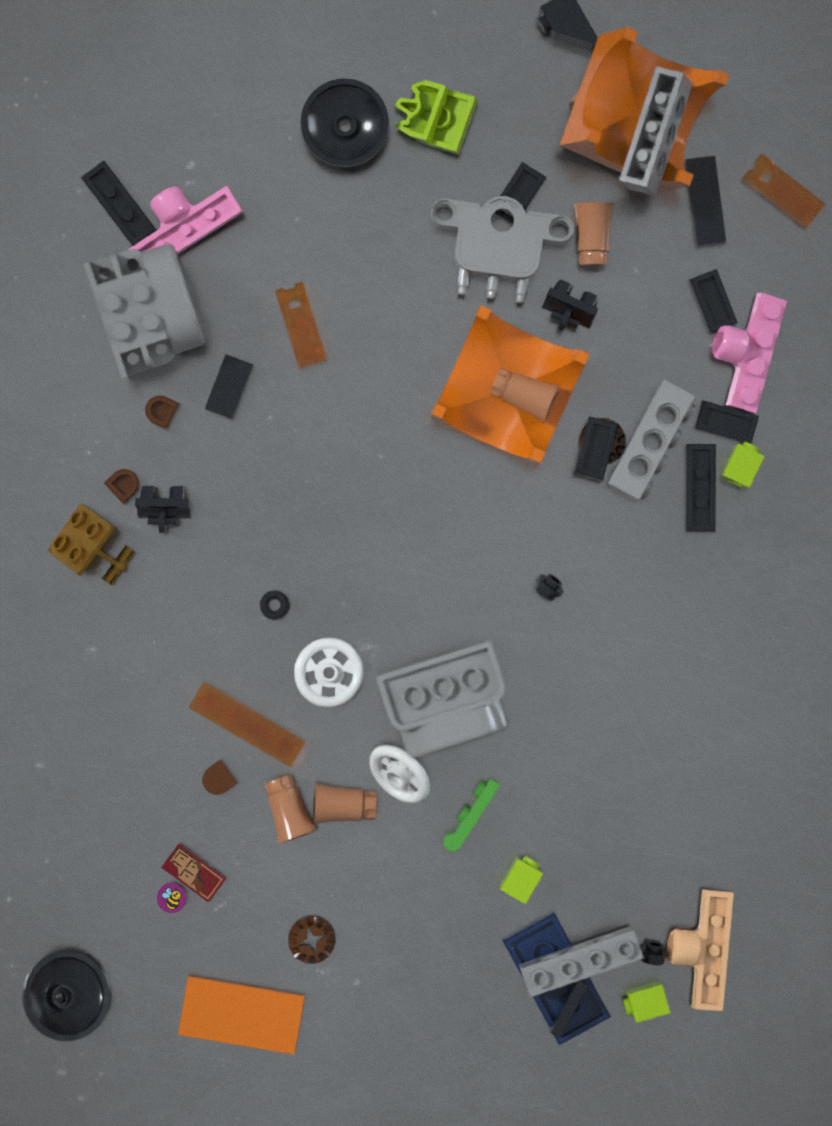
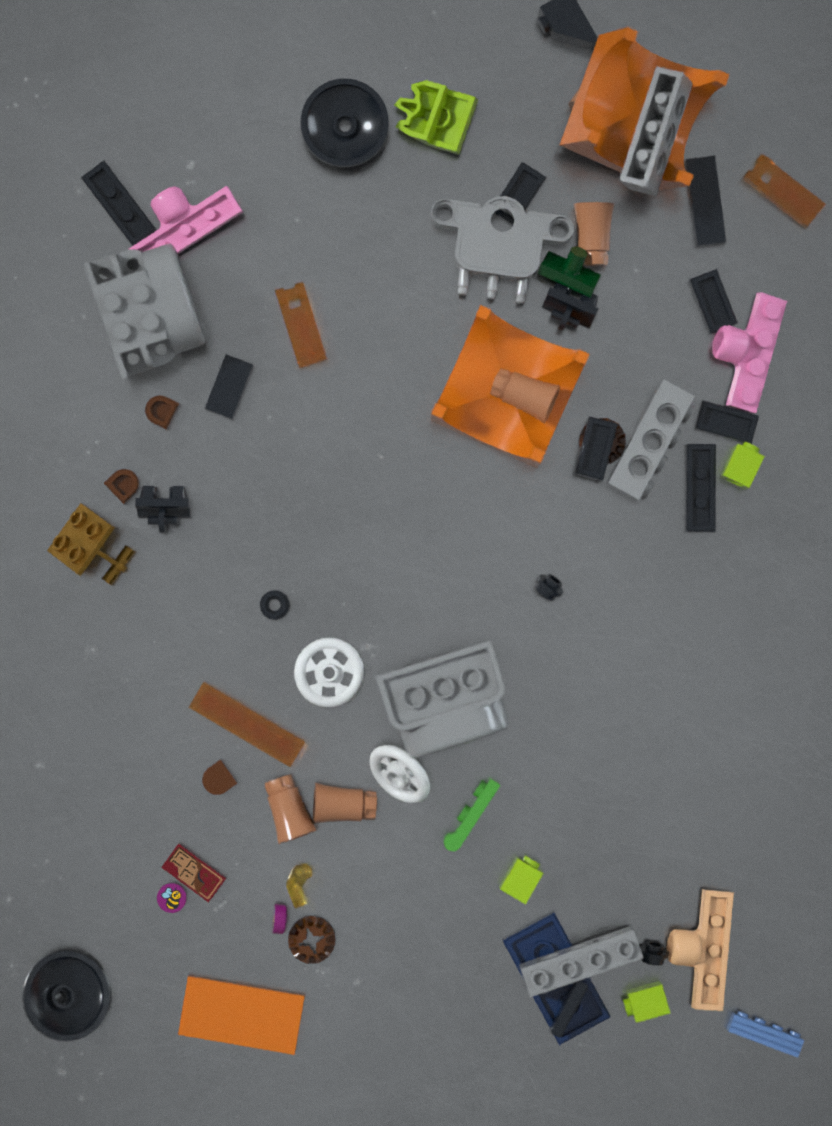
none -> magenta tile [272,904,287,934]
none -> clear yellow arm [286,864,312,909]
none -> dark green tile [537,246,601,298]
none -> medium blue piece [726,1011,804,1058]

